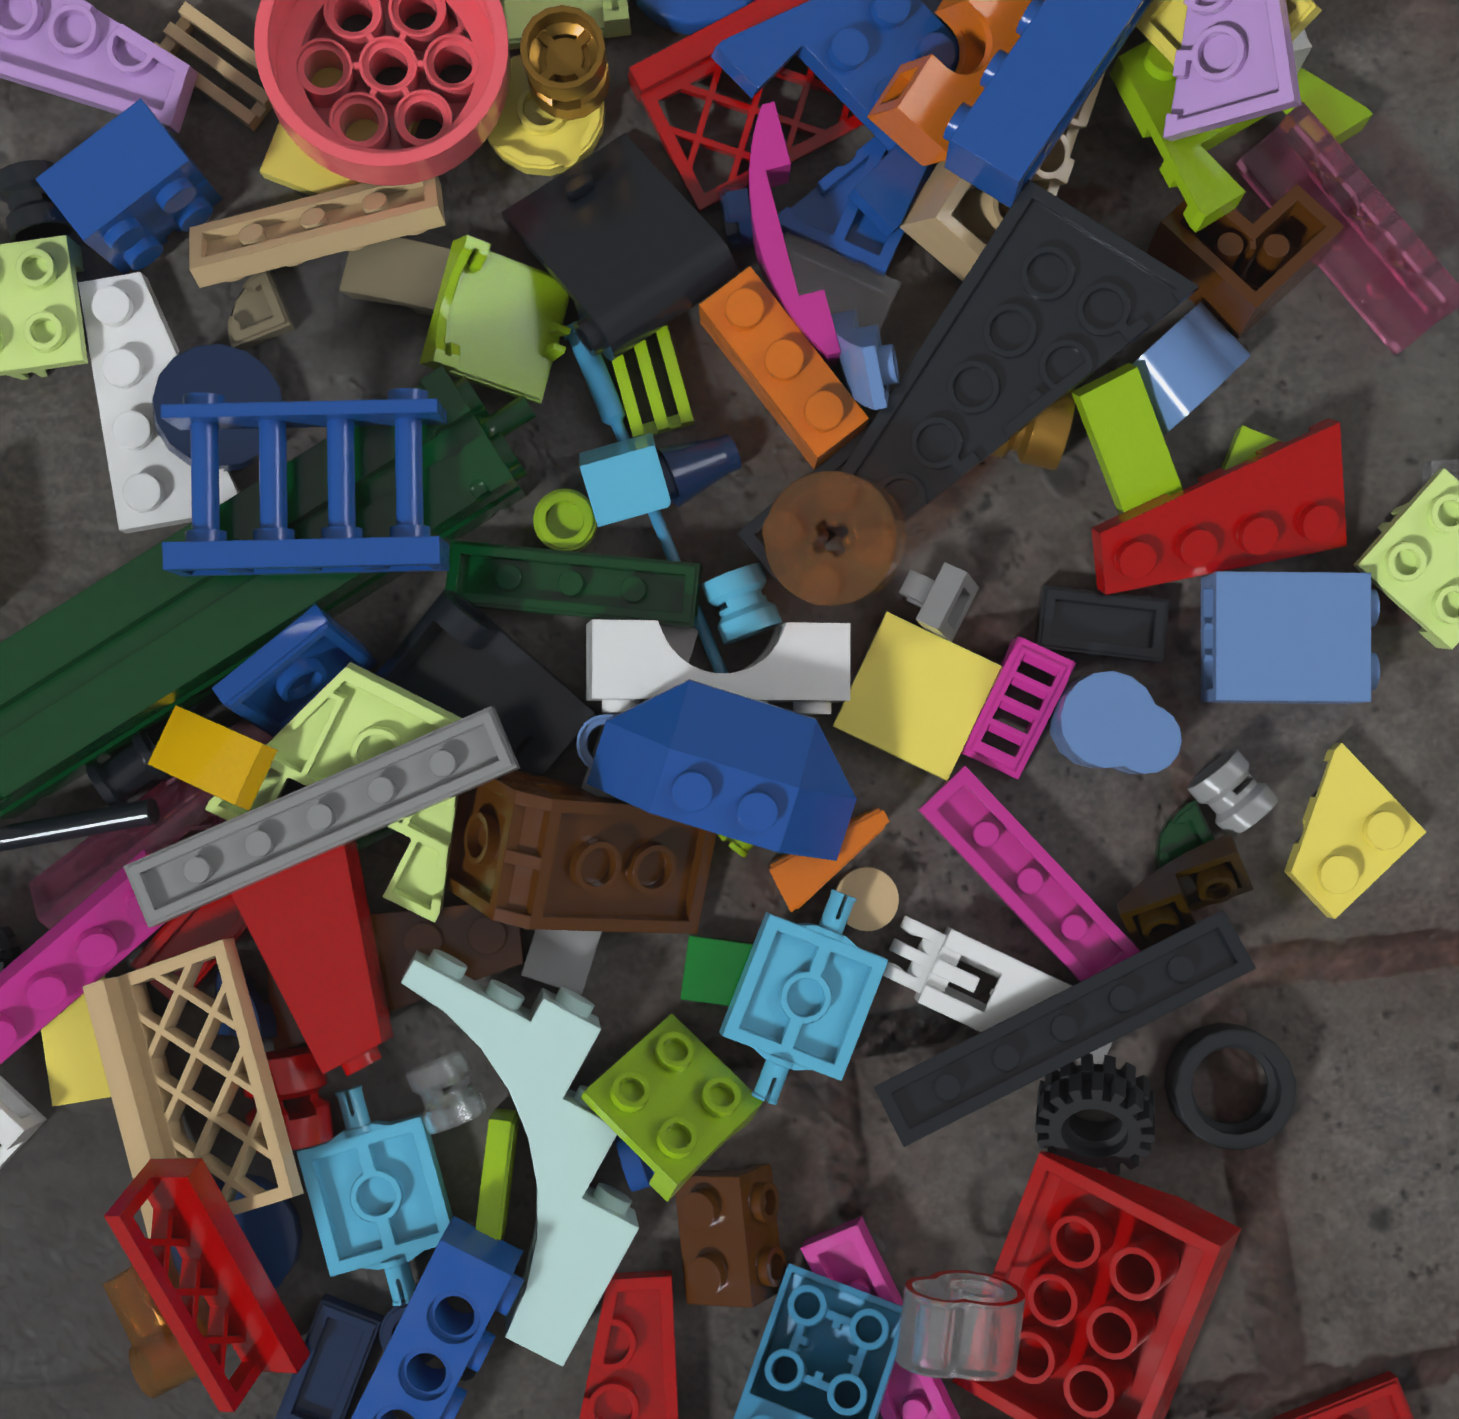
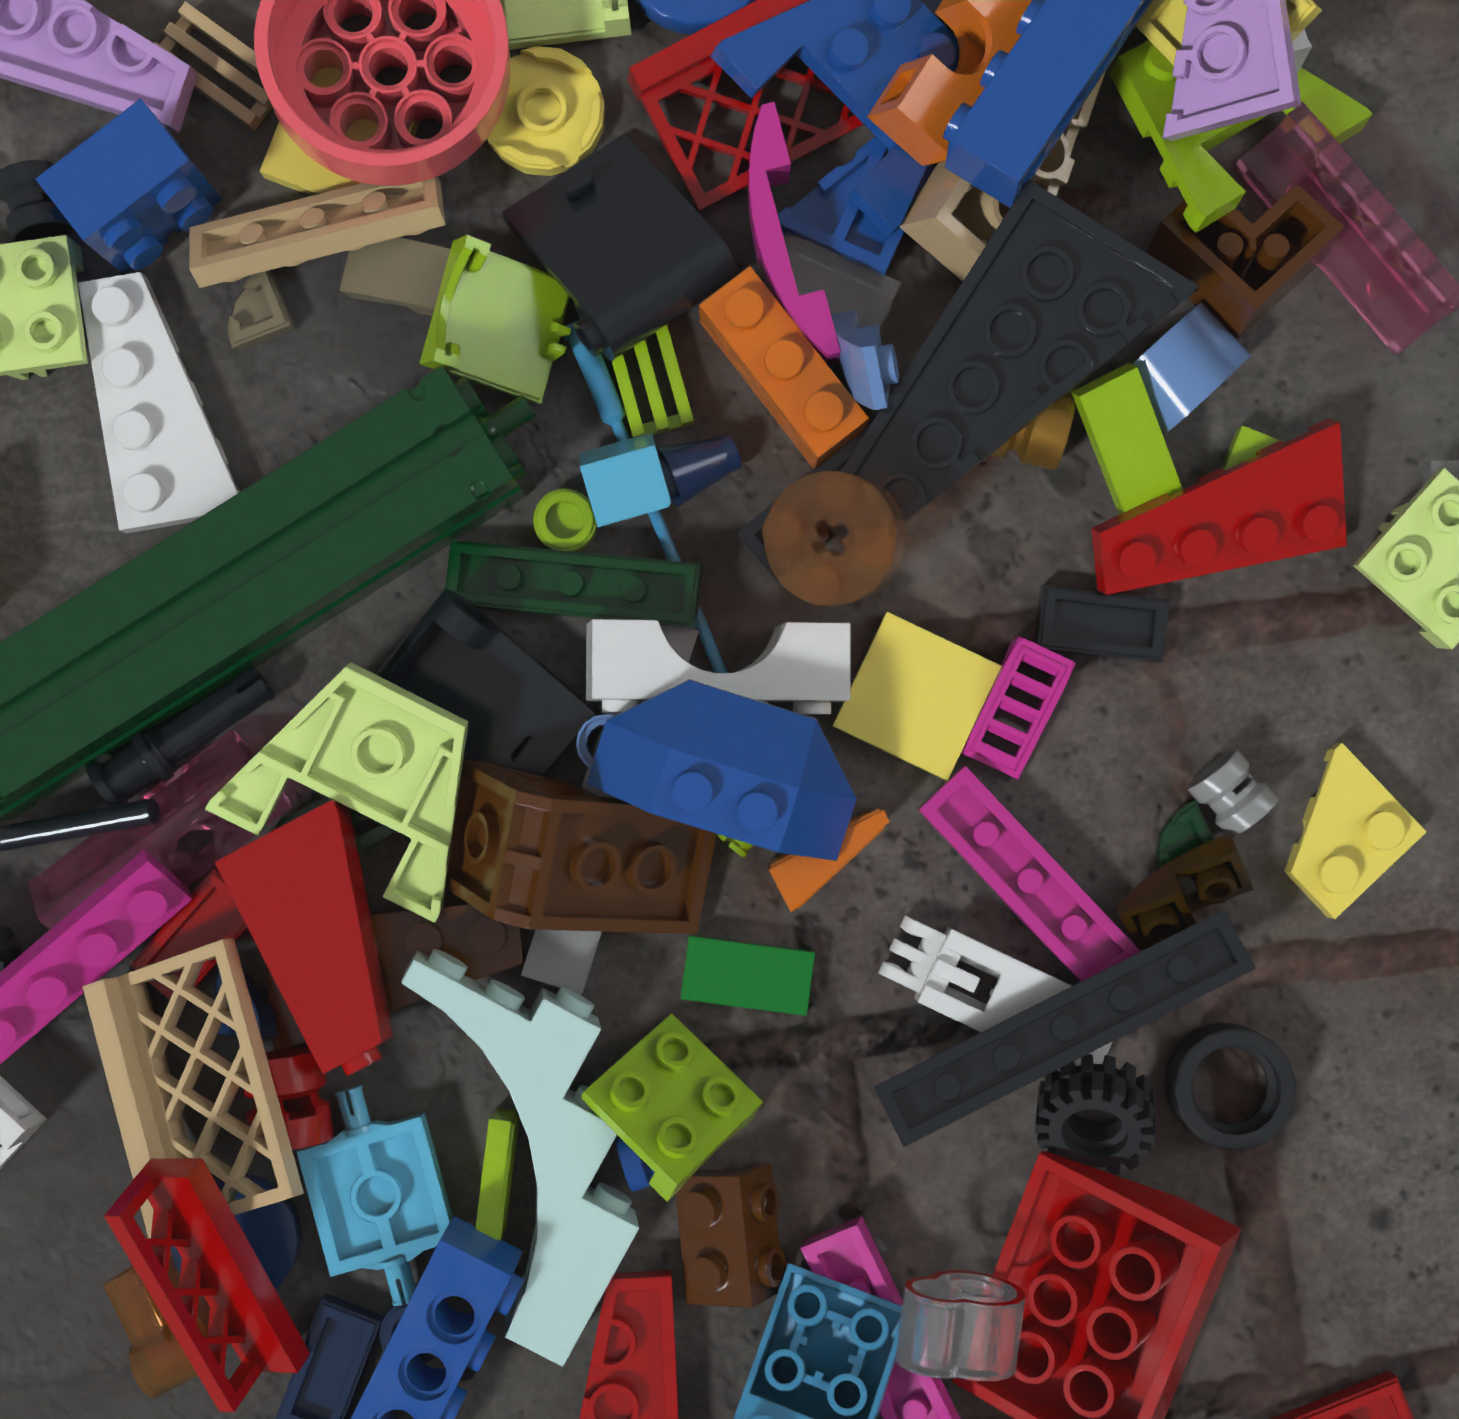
light yellow tile [41,975,111,1107] -> none
light grey tile [123,706,520,928] -> none
yellow tile [148,705,278,811] -> none
dark blue tile [152,344,282,472] -> none
blue fence [161,388,450,577] -> none
blue plate [212,604,378,738] -> none
clear wheel [406,1049,488,1135] -> none
pearl gold wheel [520,5,610,120] -> none
medium azure wheel [702,563,782,645] -> none
dark blue tile [718,183,754,251] -> none
medium azure plate [719,889,888,1105] -> none
tan tile [835,866,899,931] -> none
light grey tile [899,562,979,642] -> none
medium blue piece [1049,671,1182,774] -> none
medium blue brick [1201,571,1380,704] -> none

